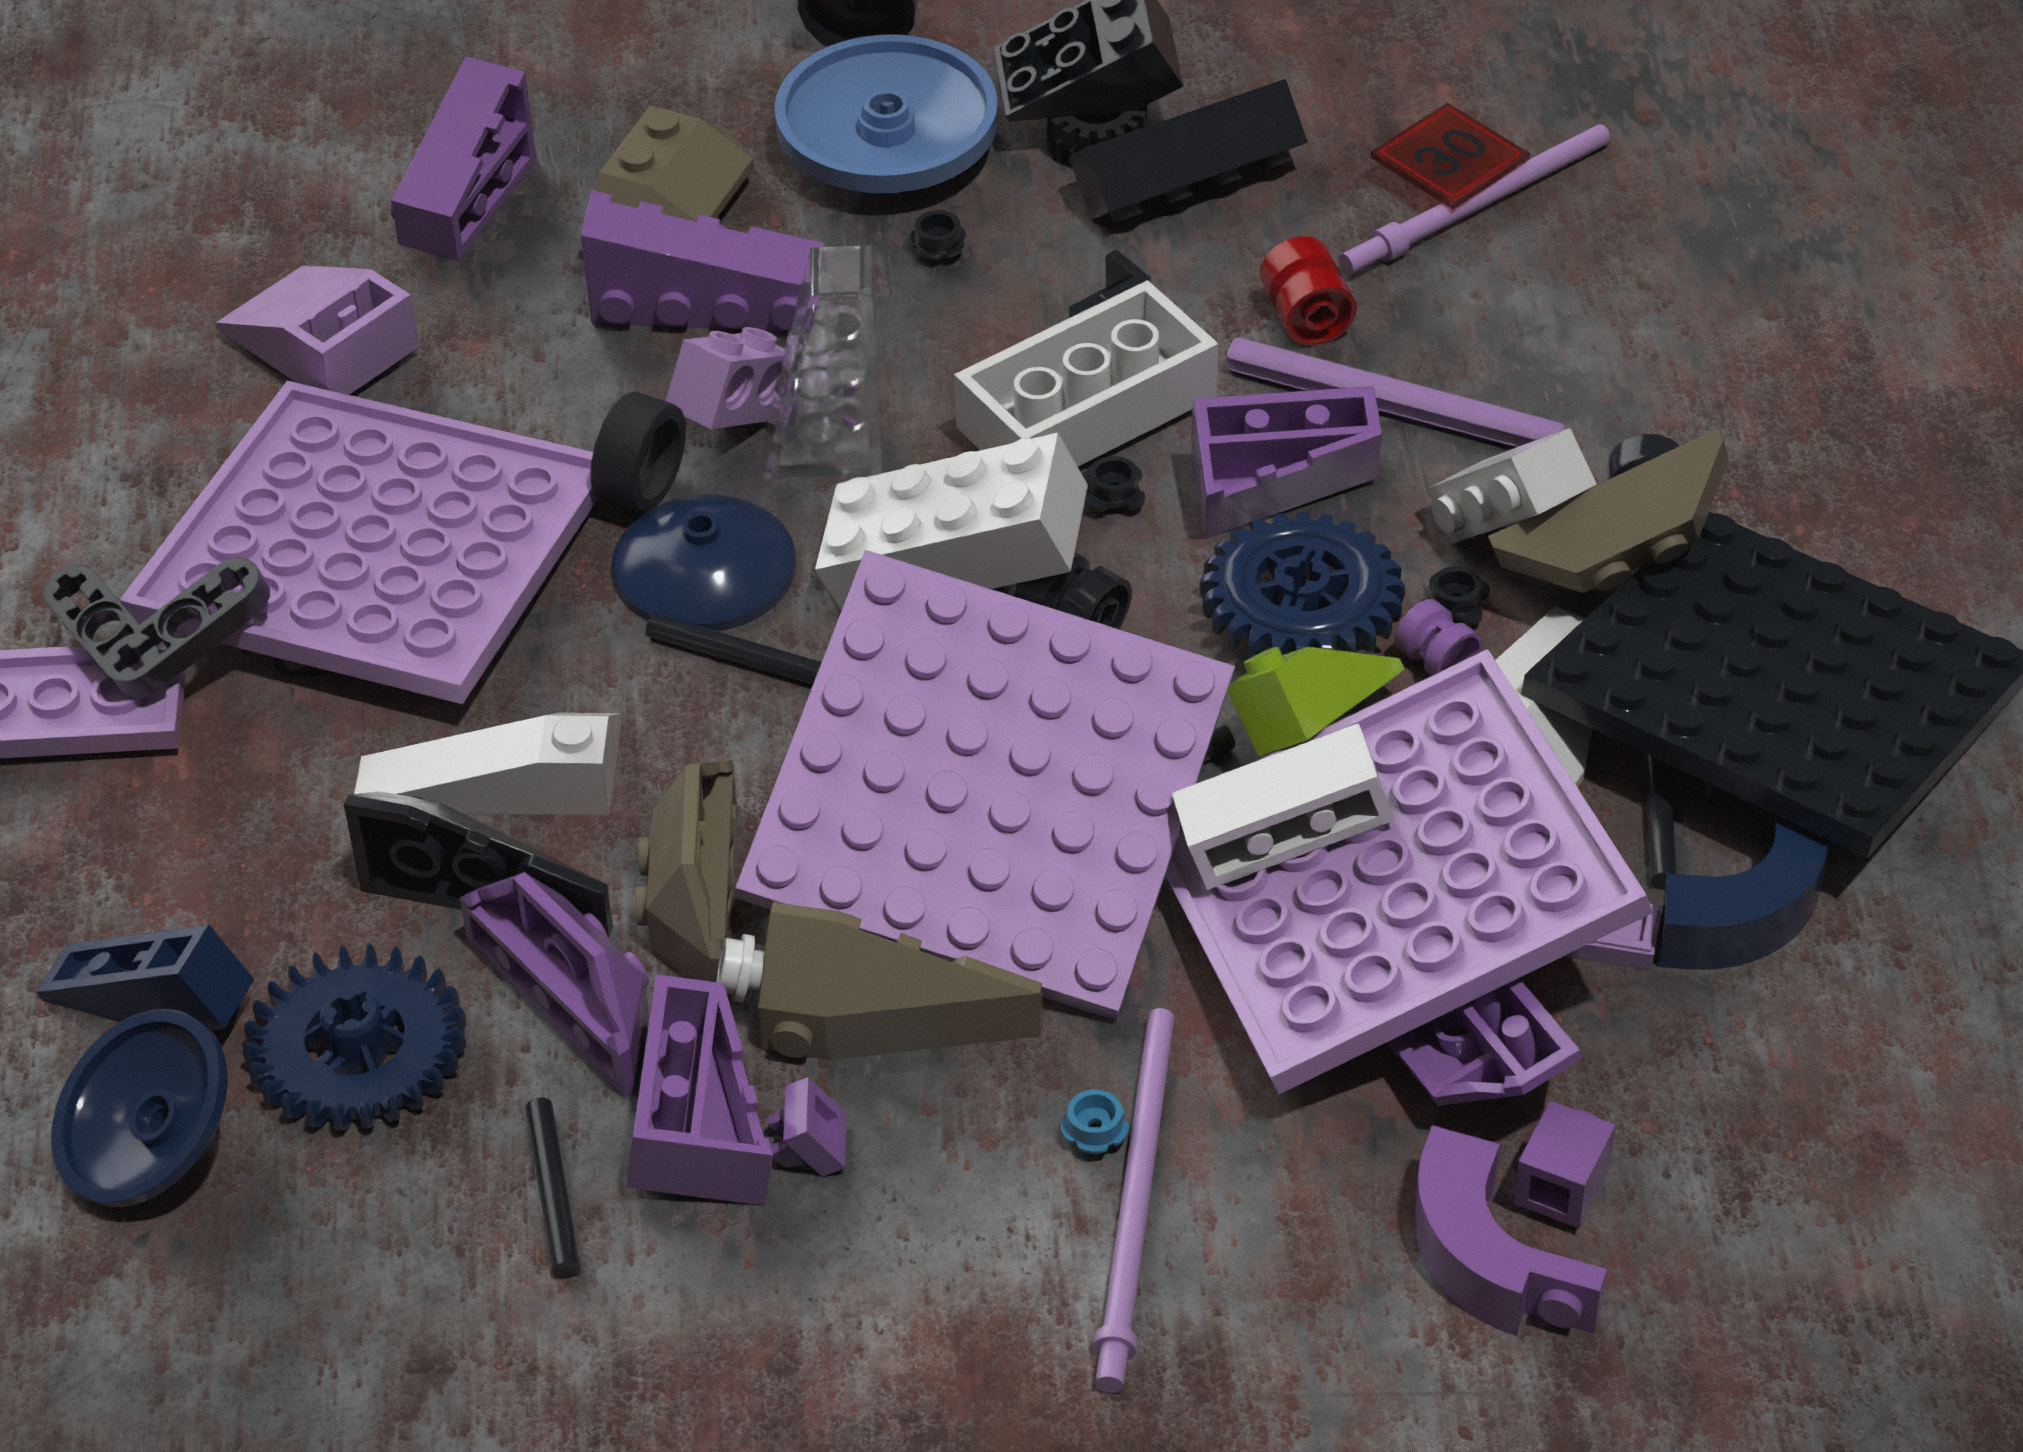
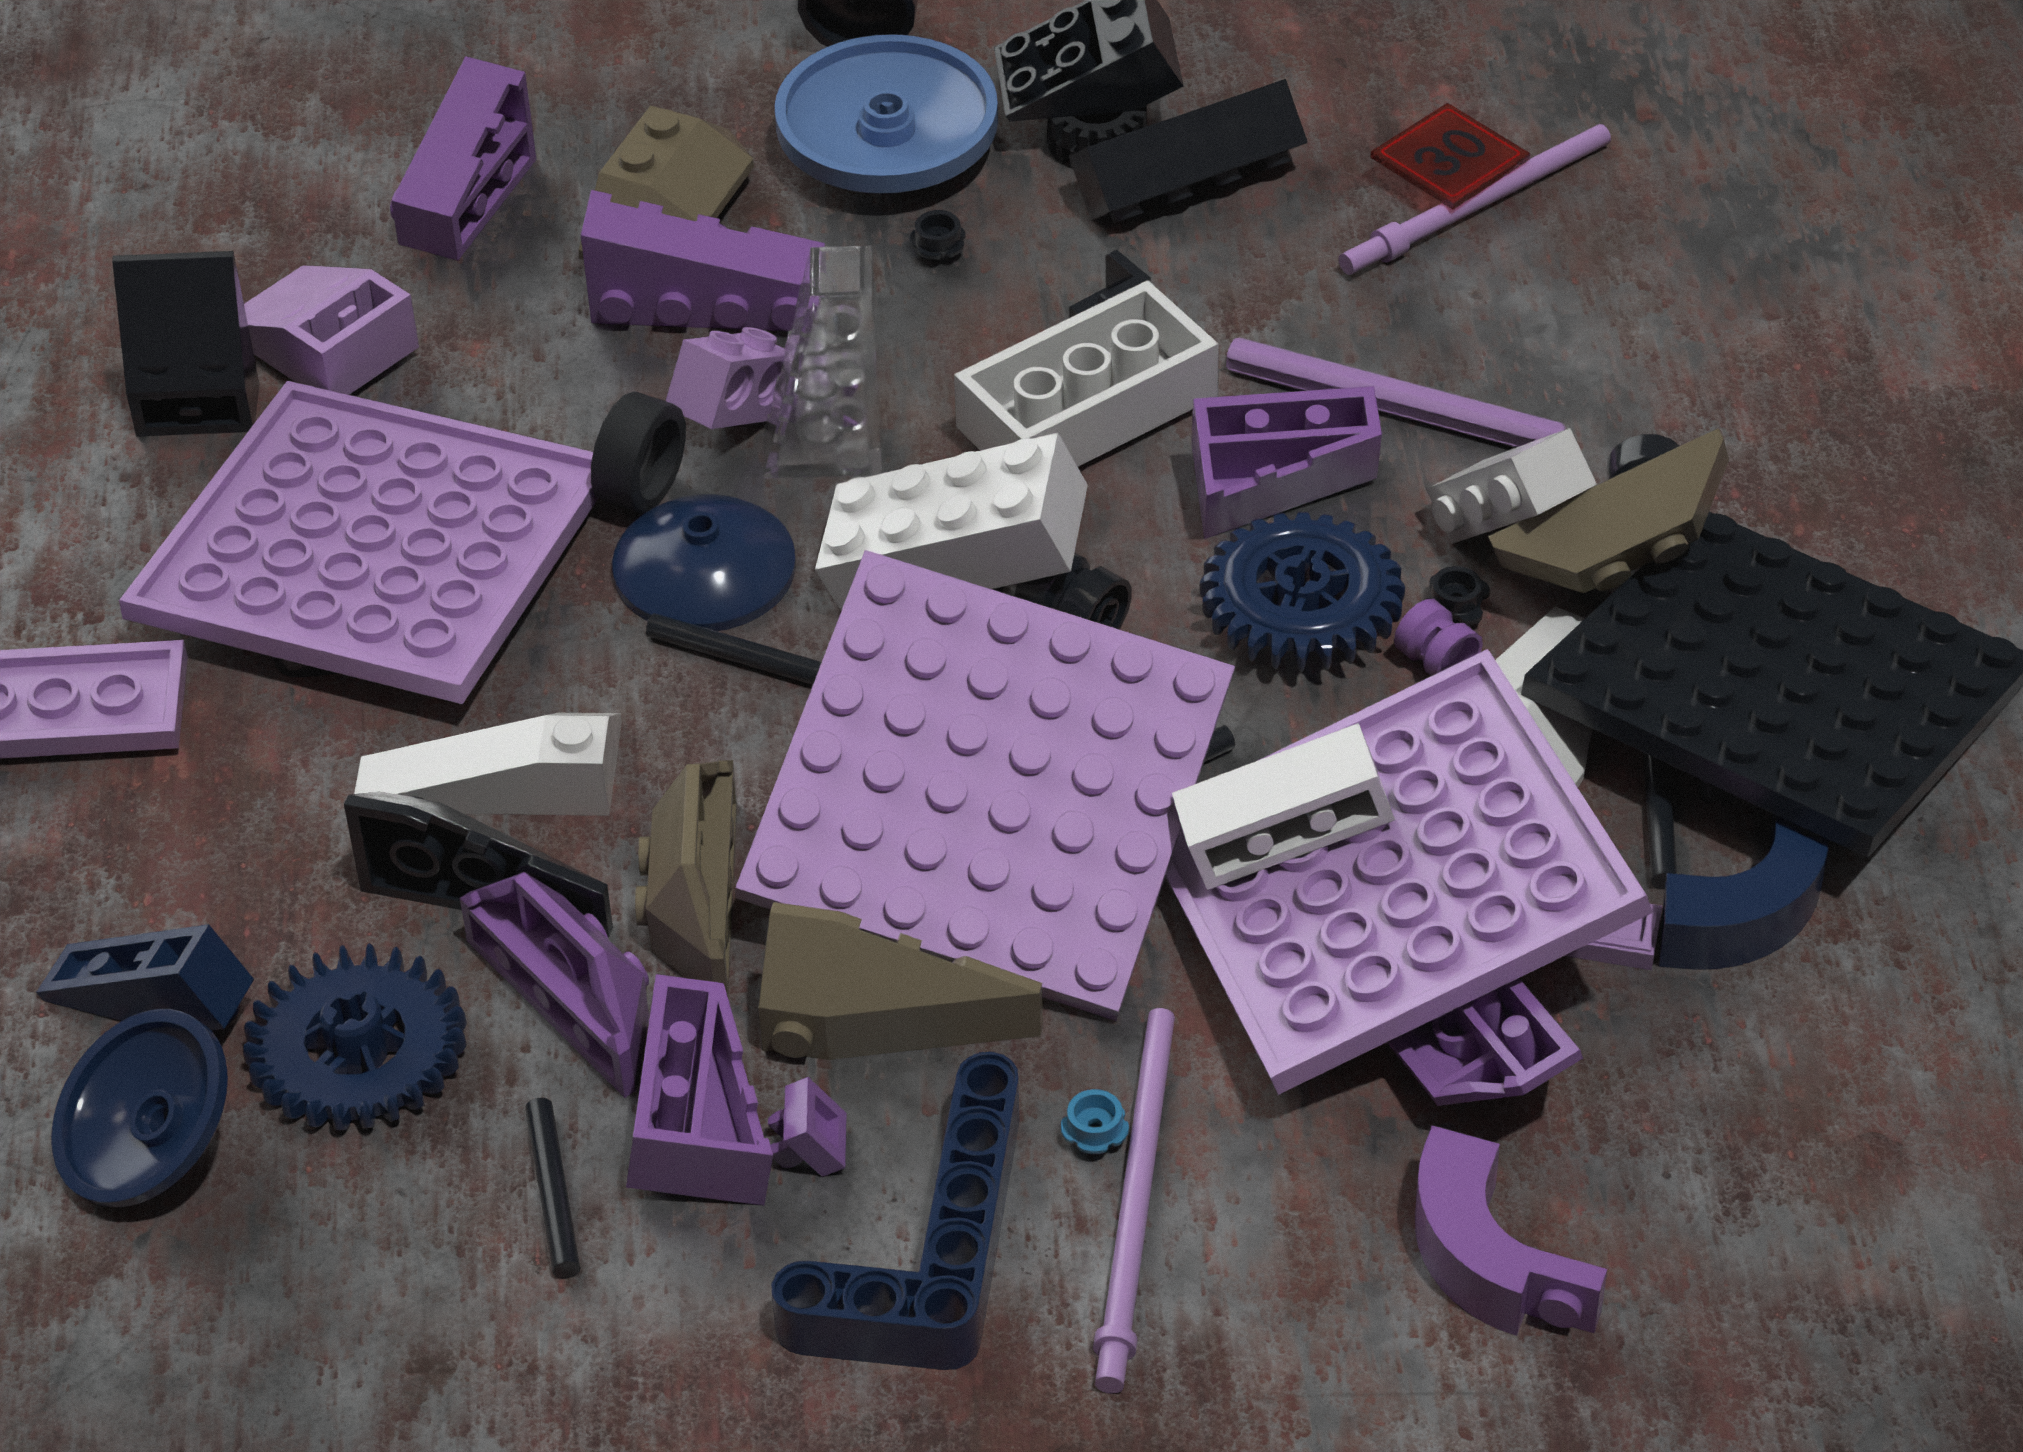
black beam [44,557,270,699] -> none
white plate [716,934,765,1003] -> none
black plate [1083,456,1145,512] -> none
lime slope [1228,647,1405,757] -> none
red wheel [1259,236,1357,346] -> none
medium lavender brick [1514,1101,1616,1229] -> none
none -> black slope [112,251,260,437]
none -> dark blue beam [771,1052,1020,1370]

